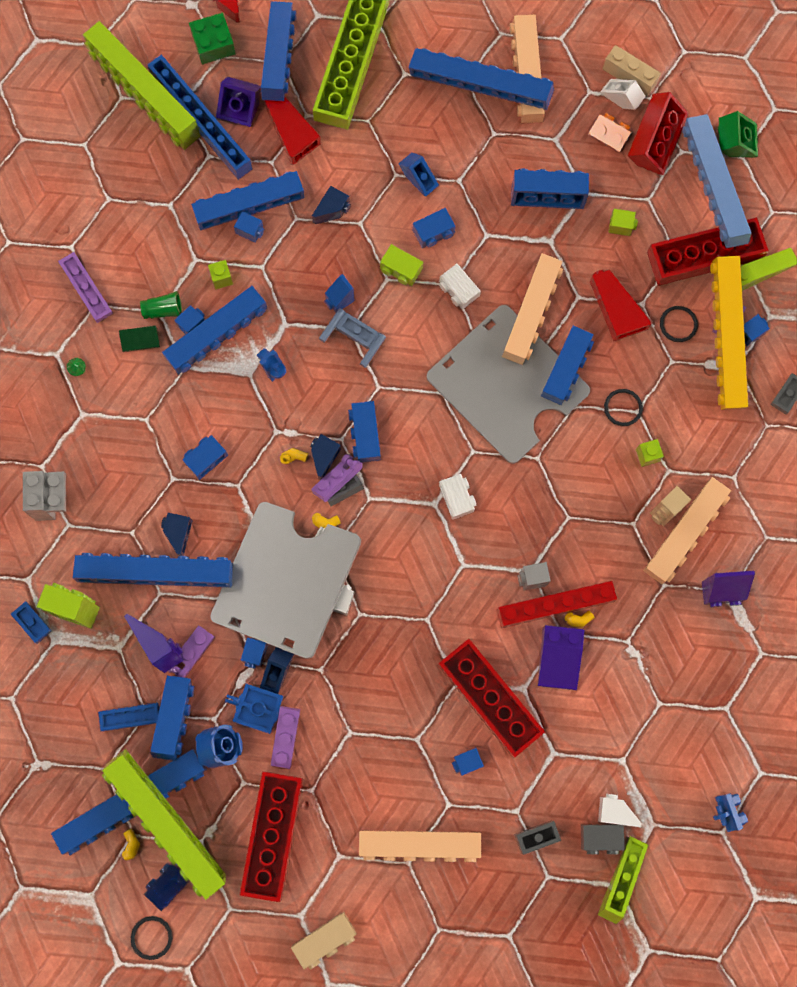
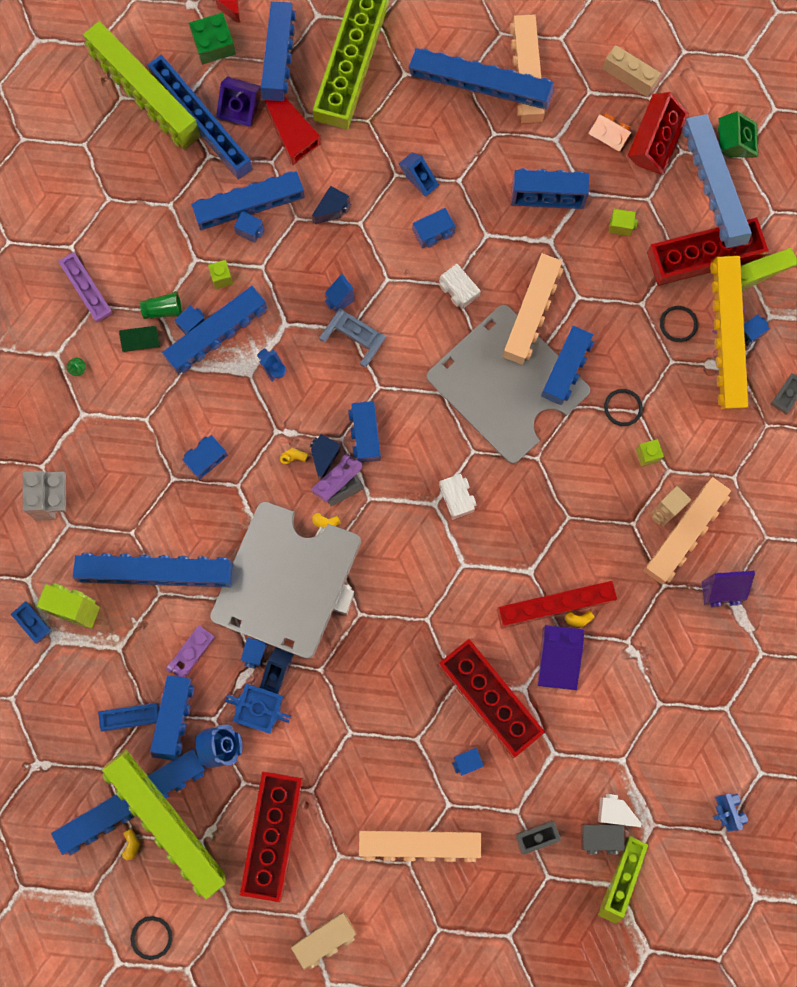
dark purple slope [124,614,184,673] -> none
clear blue brick [144,863,190,911] -> none
dark blue slope [161,512,193,556] -> none
medium lavender plate [270,706,300,769] -> none
lime brick [380,244,423,286] -> none
light grey brick [517,562,551,591] -> none
red slope [590,269,651,341] -> none
white slope [601,79,646,110] -> none

